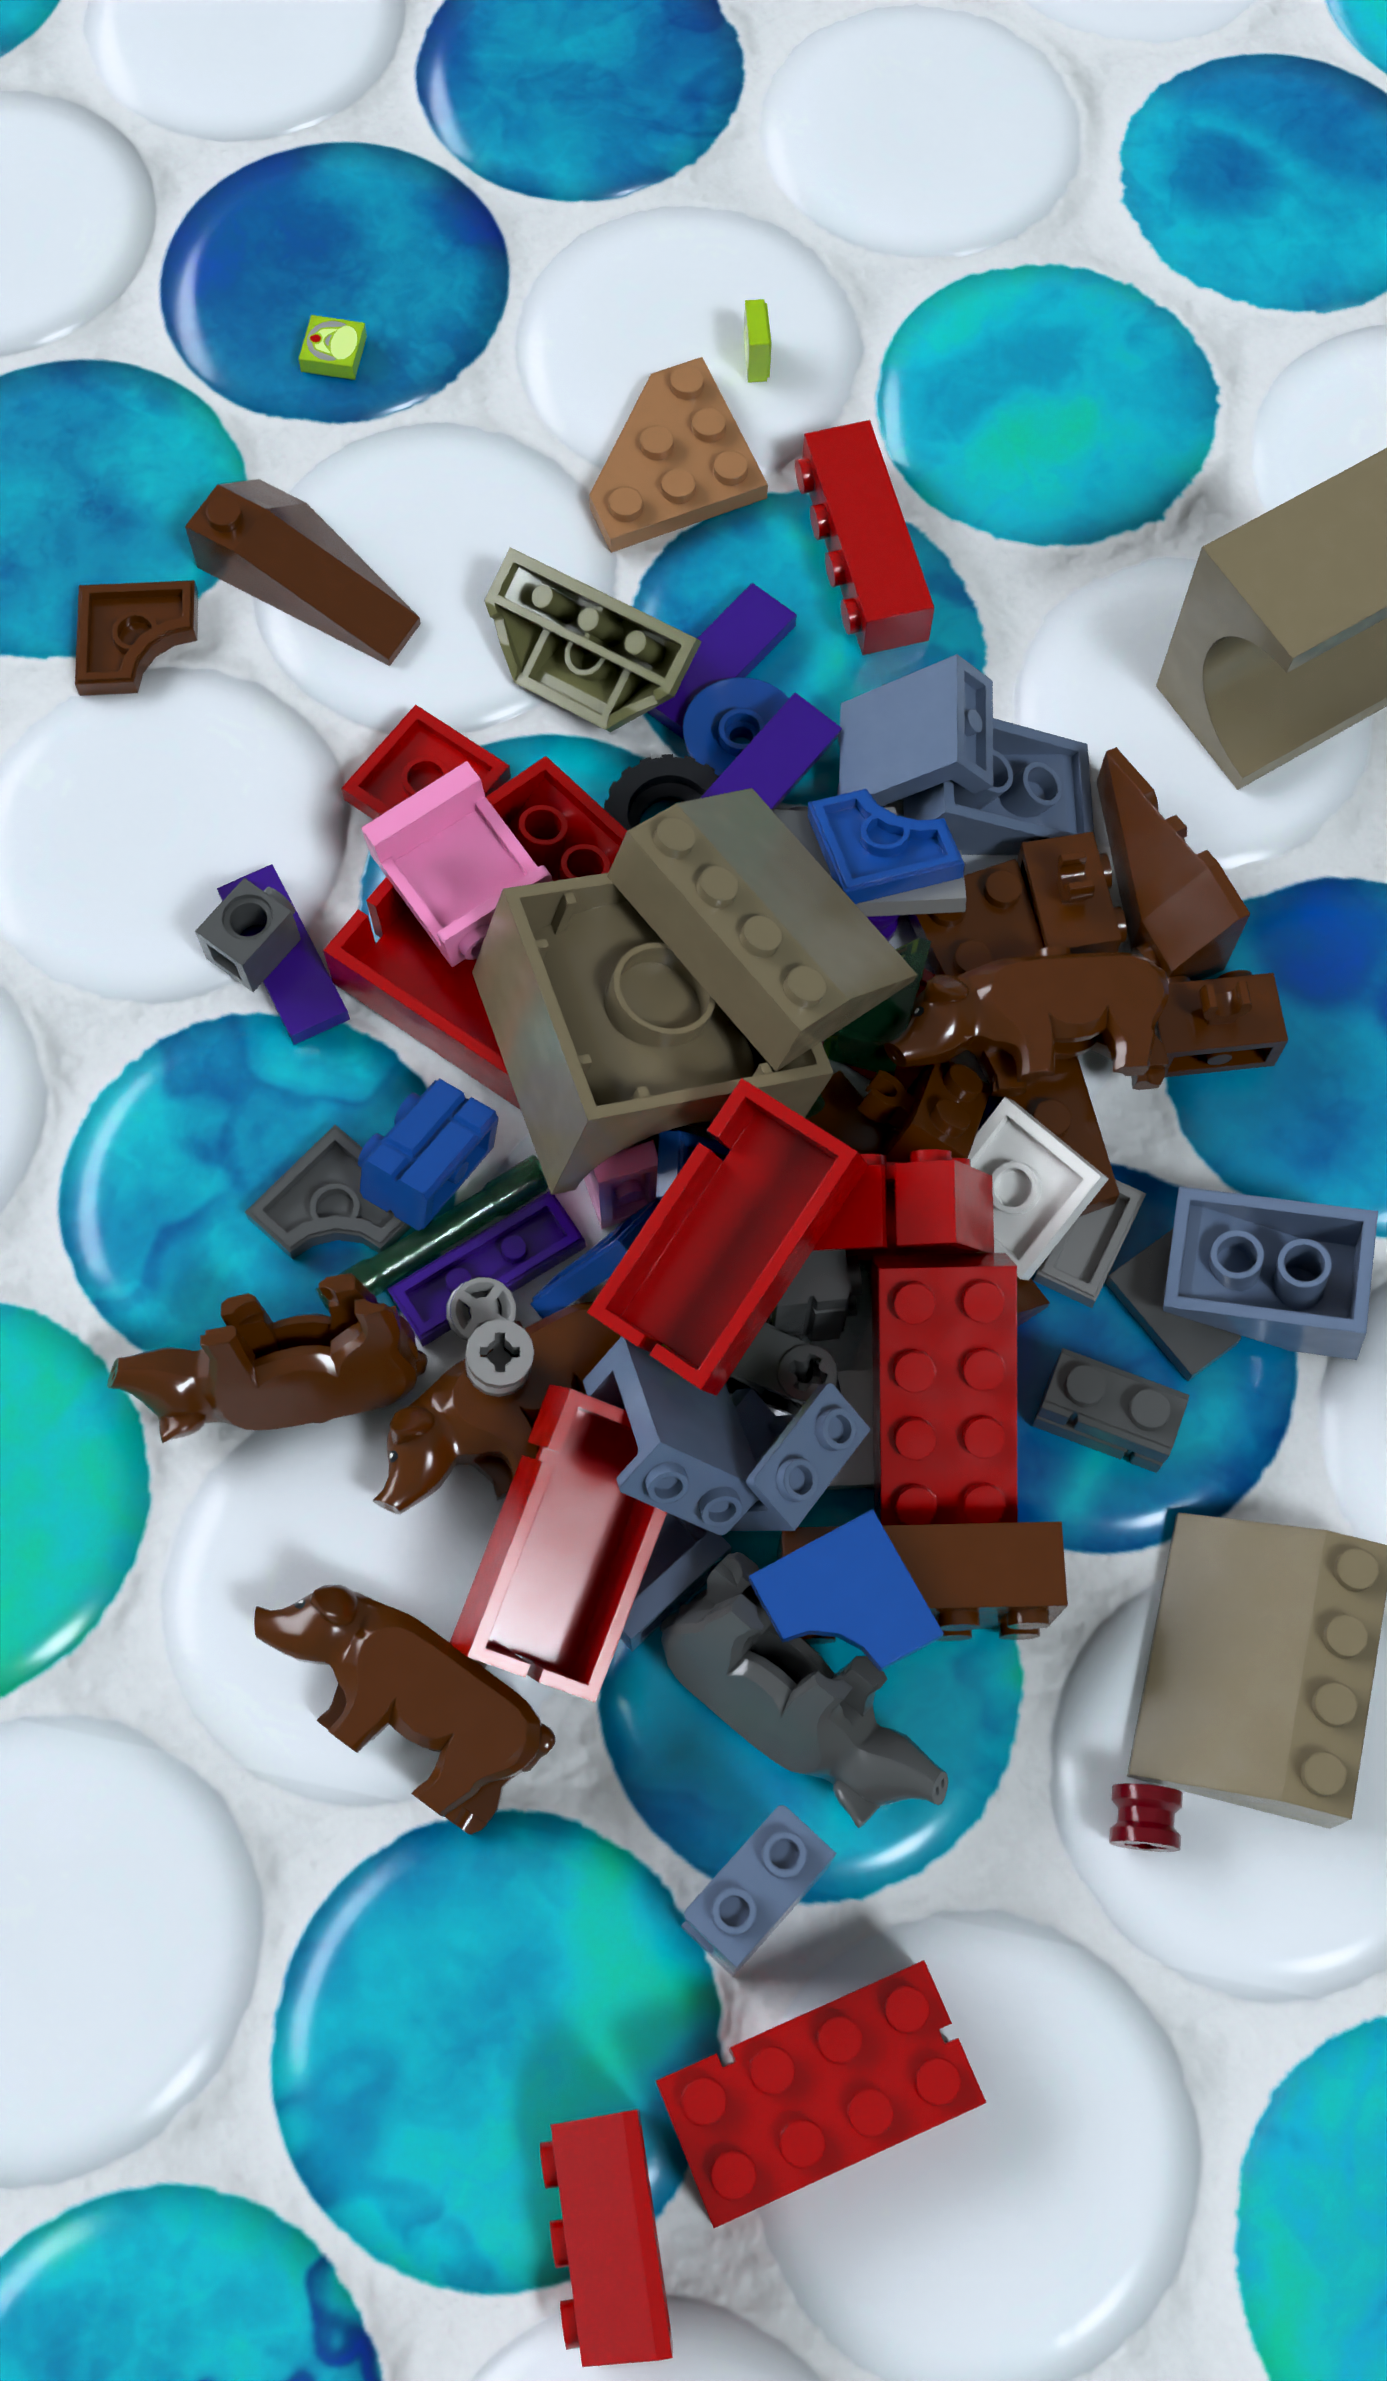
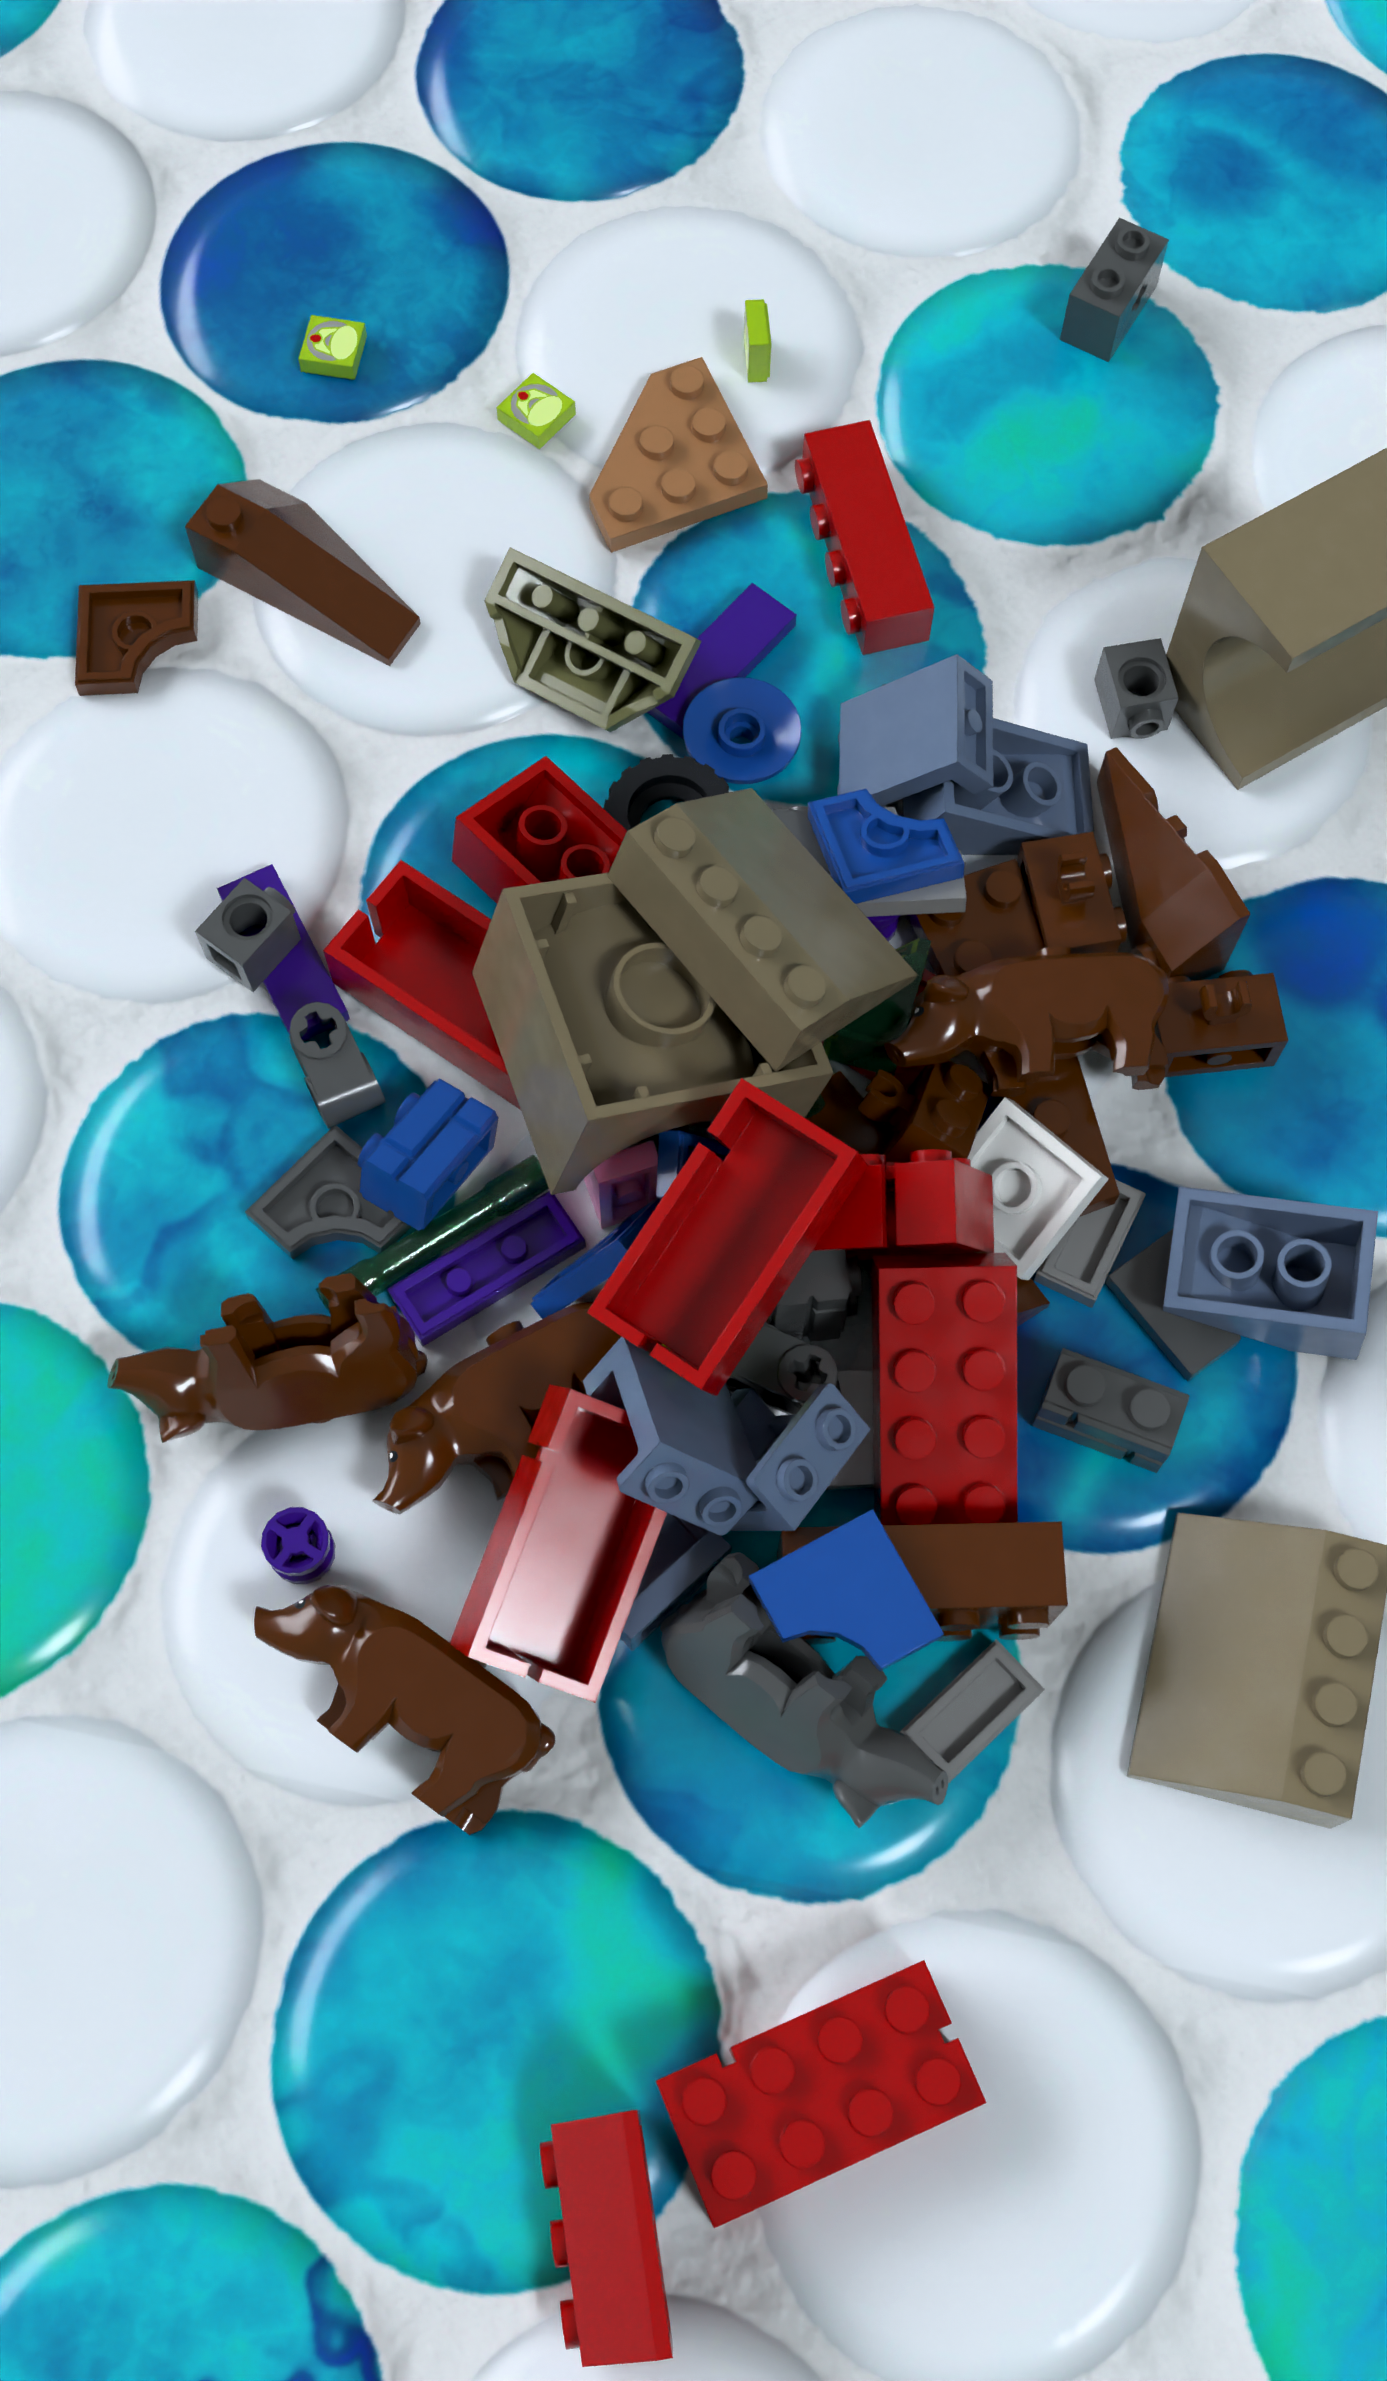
red plate [341,704,511,820] -> none
bright pink panel [361,761,553,967] -> none
light grey wheel [446,1277,516,1341] -> none
light grey wheel [465,1319,534,1397] -> none
sand blue panel [681,1805,837,1977] -> none
dark purple tile [699,692,842,811] -> none
dark red wheel [1109,1783,1183,1852] -> none
none -> dark purple wheel [261,1507,336,1584]
none -> dark grey piece [289,1002,386,1129]
none -> lime tile [496,373,576,450]
none -> light grey tile [900,1639,1045,1784]
none -> dark grey brick [1060,218,1169,362]
none -> dark grey brick [1094,638,1179,739]

